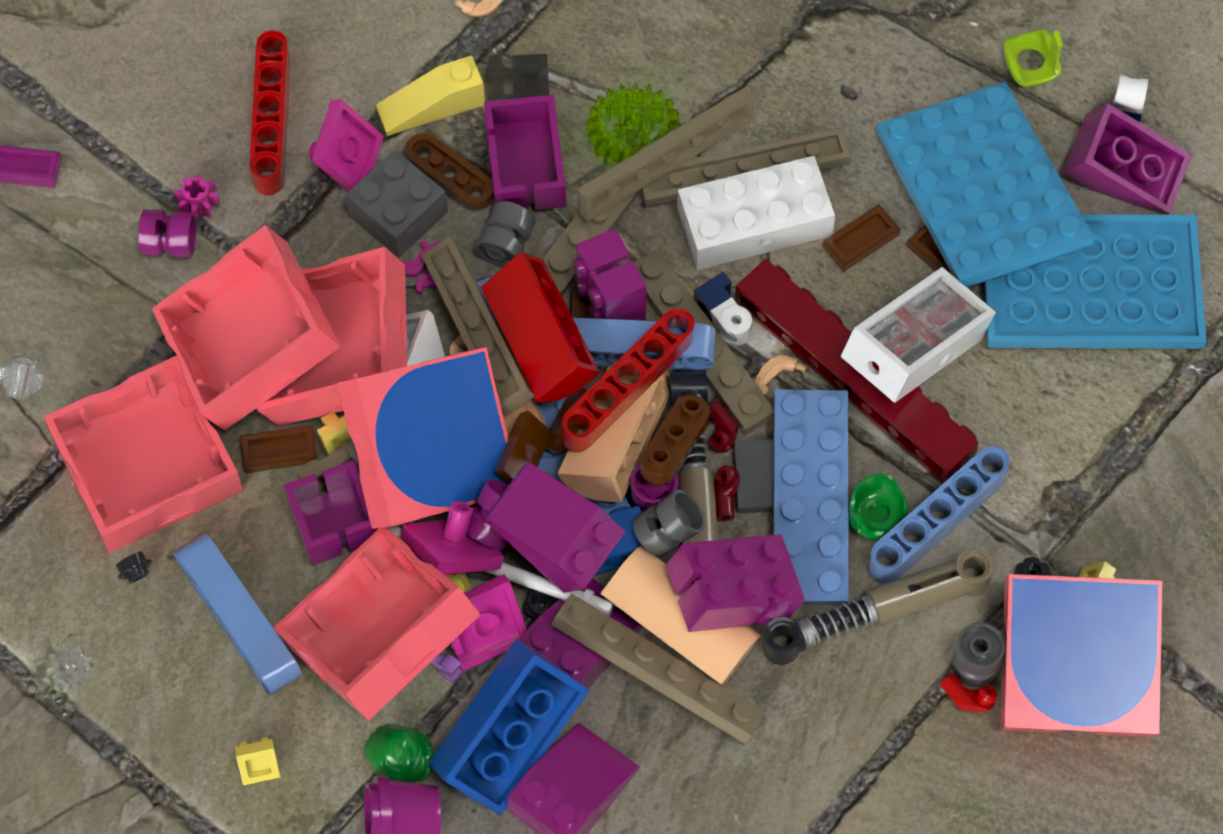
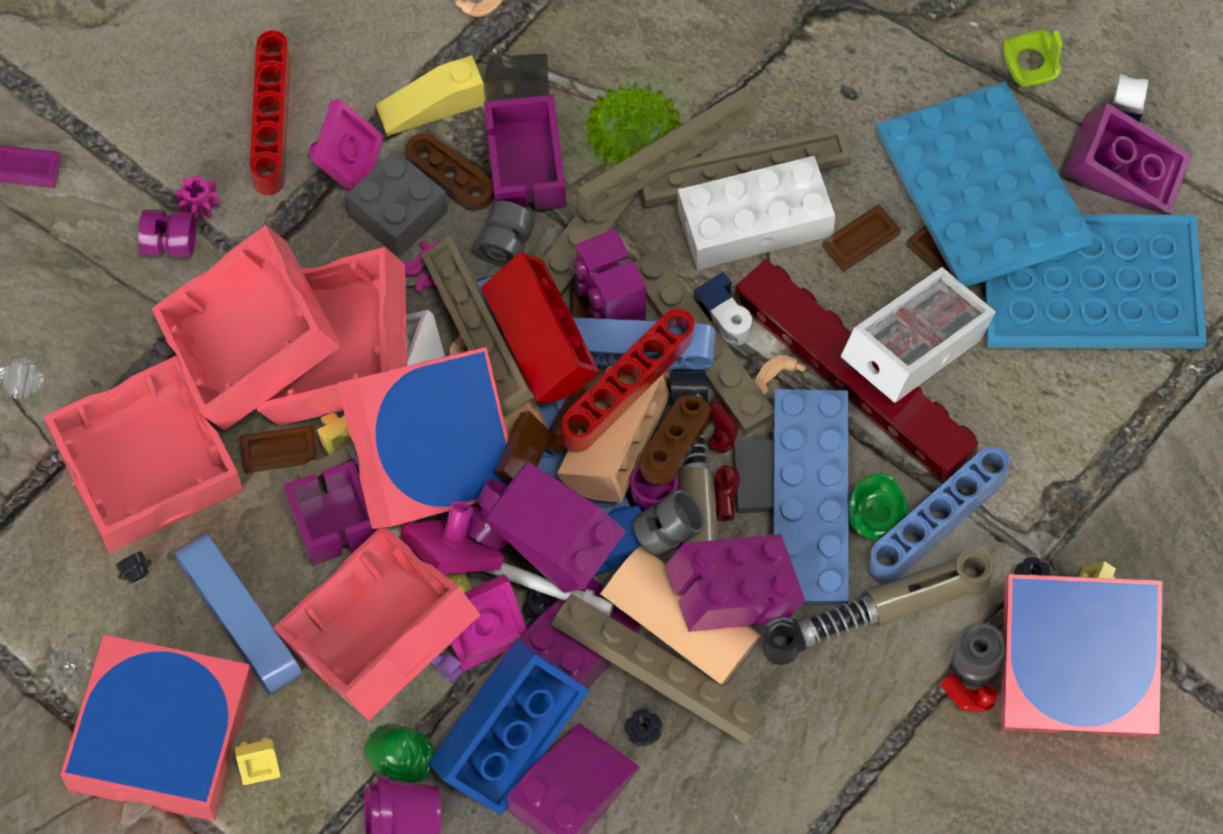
none -> blue tile [60,634,255,821]
none -> black plate [625,709,662,746]

